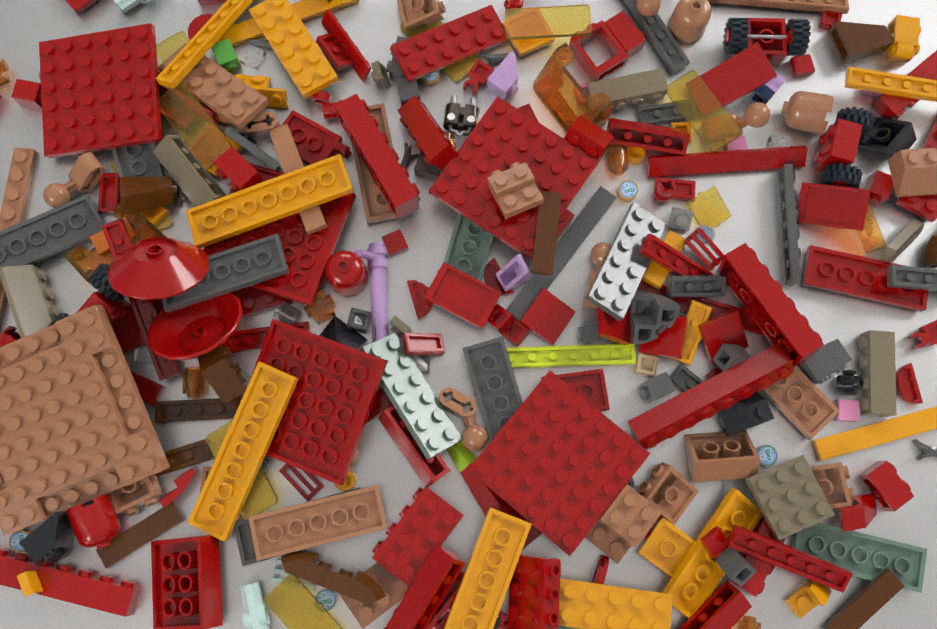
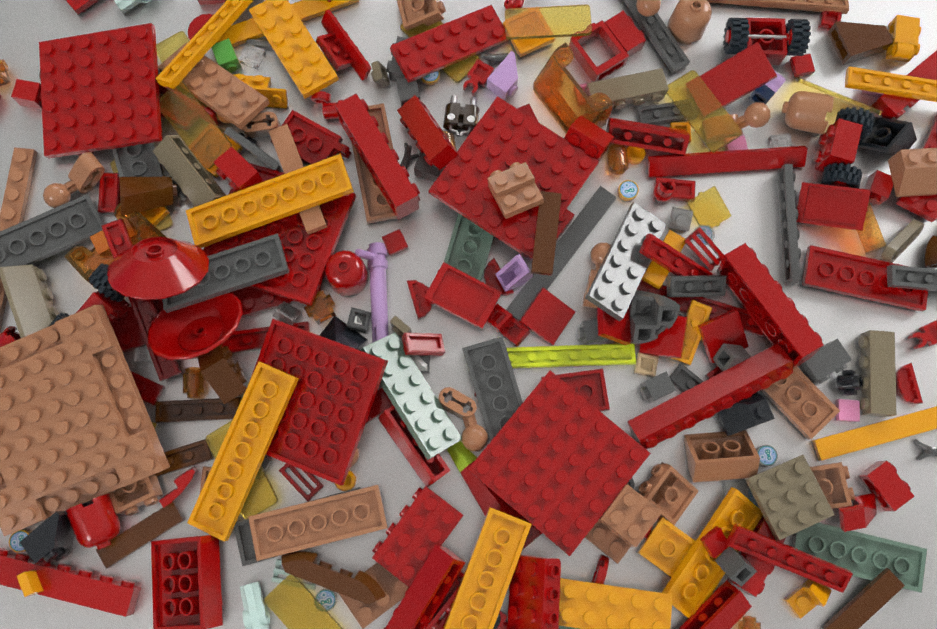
none -> clear yellow piece [794,76,882,115]

